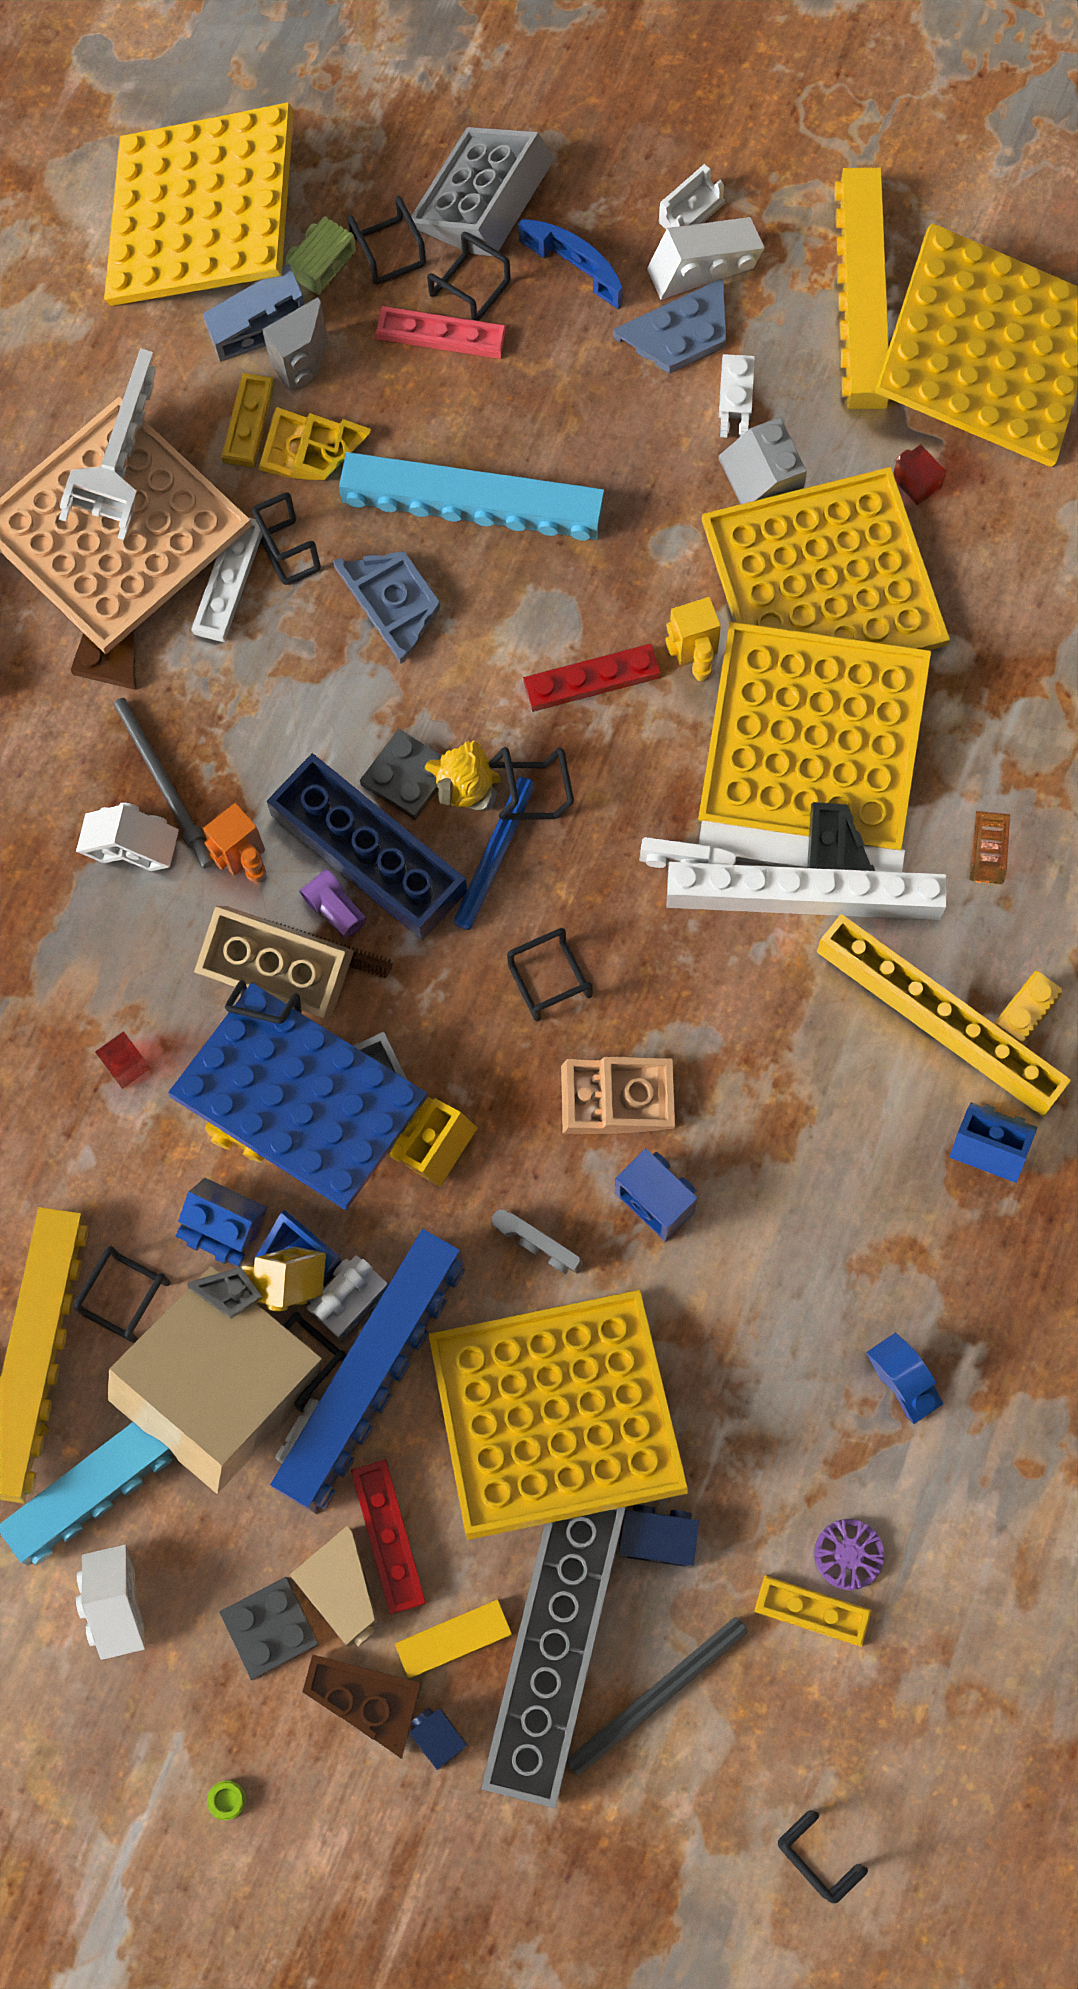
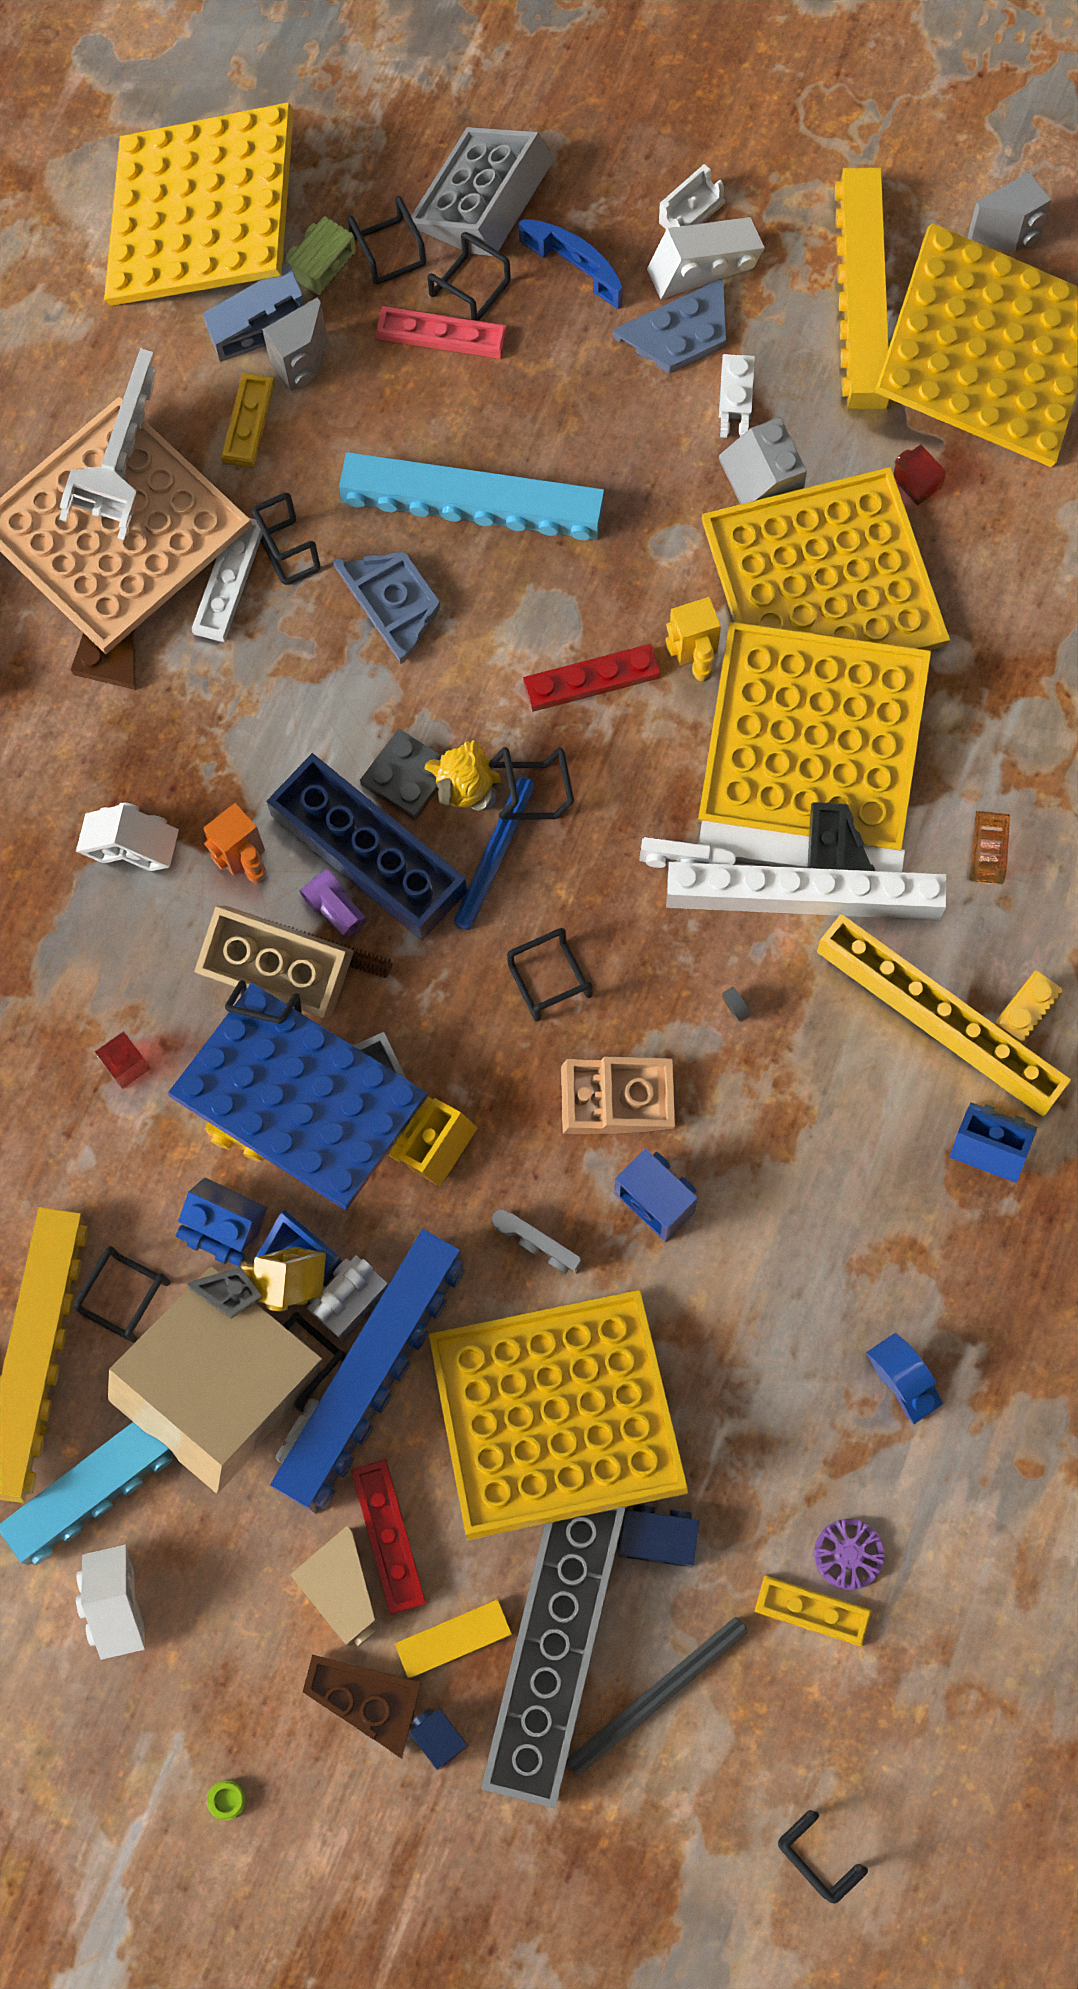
dark grey bar [114,698,215,868] -> none
dark grey plate [219,1577,319,1680] -> none
yellow slope [258,407,371,480] -> none
none -> dark grey tile [722,987,751,1022]
none -> light grey slope [967,172,1051,252]

